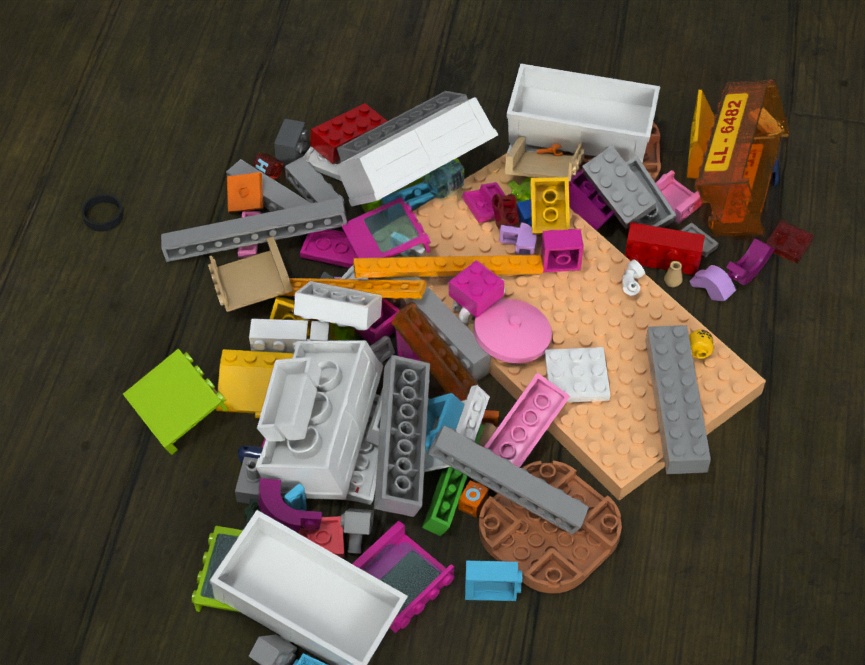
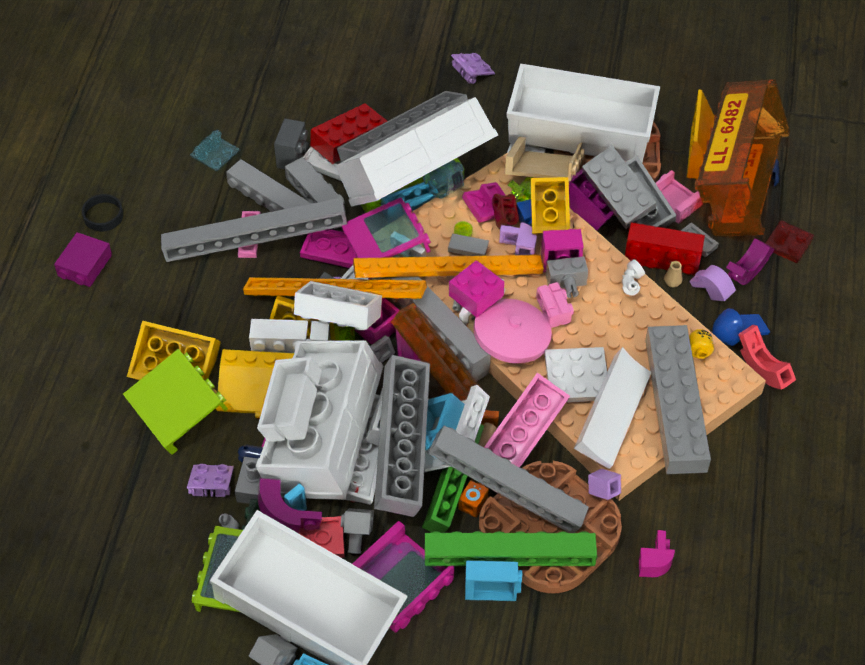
tan panel [208,236,293,312] -> none
orange plate [227,172,263,213] -> none
clear red brick [253,153,284,179] -> none
orange hand [537,143,563,156] -> none
none -> magenta brick [54,232,112,287]
none -> yellow slope [127,321,221,380]
none -> lavender hinge [187,464,234,497]
none -> clear light blue hinge [190,130,240,171]
none -> light grey arm [219,513,239,543]
none -> bright green brick [425,531,597,566]
none -> light grey tile [448,233,489,256]
none -> lavender hinge [451,53,495,84]
none -> clear neon green tile [454,221,473,237]
none -> bright pink brick [536,282,574,328]
none -> light grey brick [546,256,588,298]
none -> white arch [574,347,651,469]
none -> lavender brick [588,469,621,500]
none -> dark pink brick [639,530,675,577]
none -> blue piece [712,308,770,346]
none -> coral arch [738,325,796,390]

